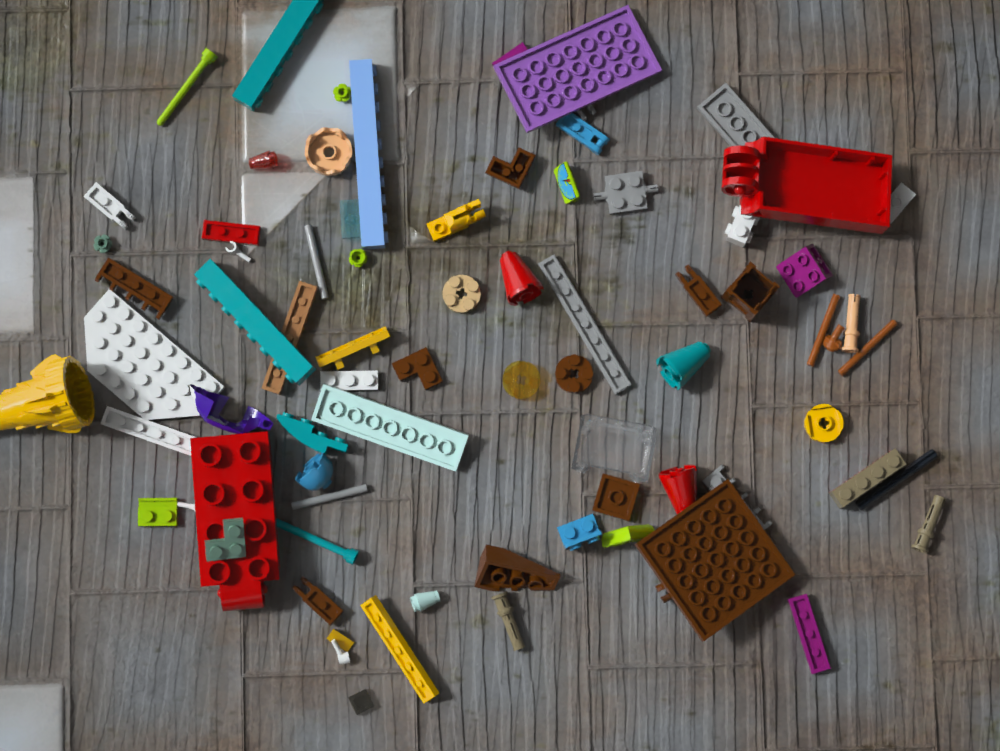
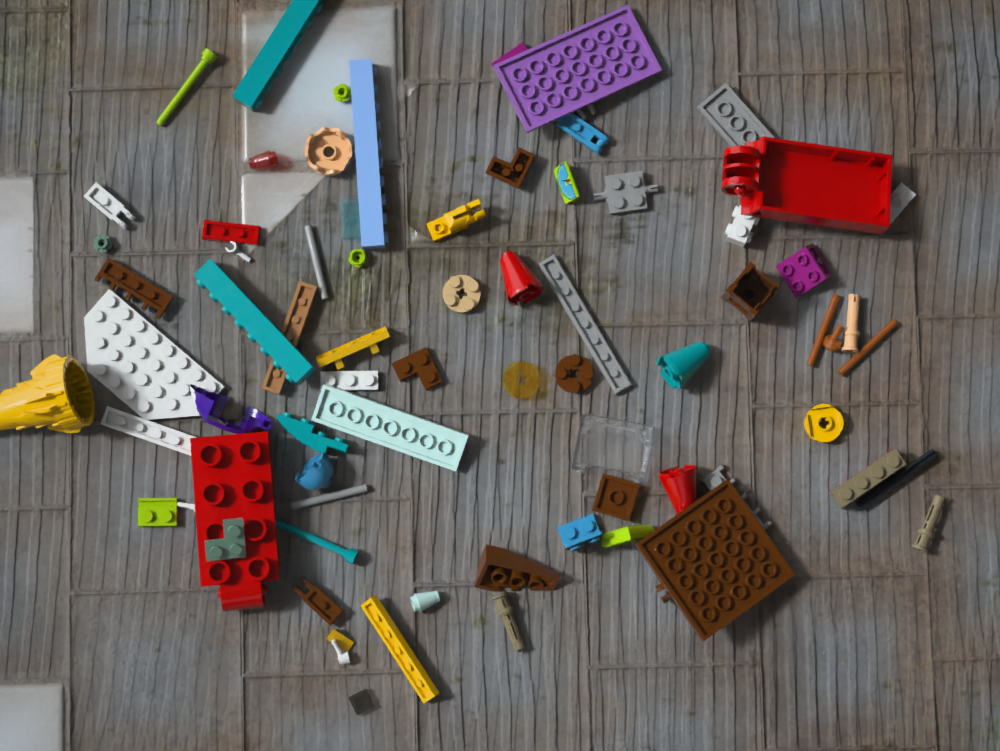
reddish brown hinge [675,265,722,317] -> none
magenta plate [787,594,831,674] -> none

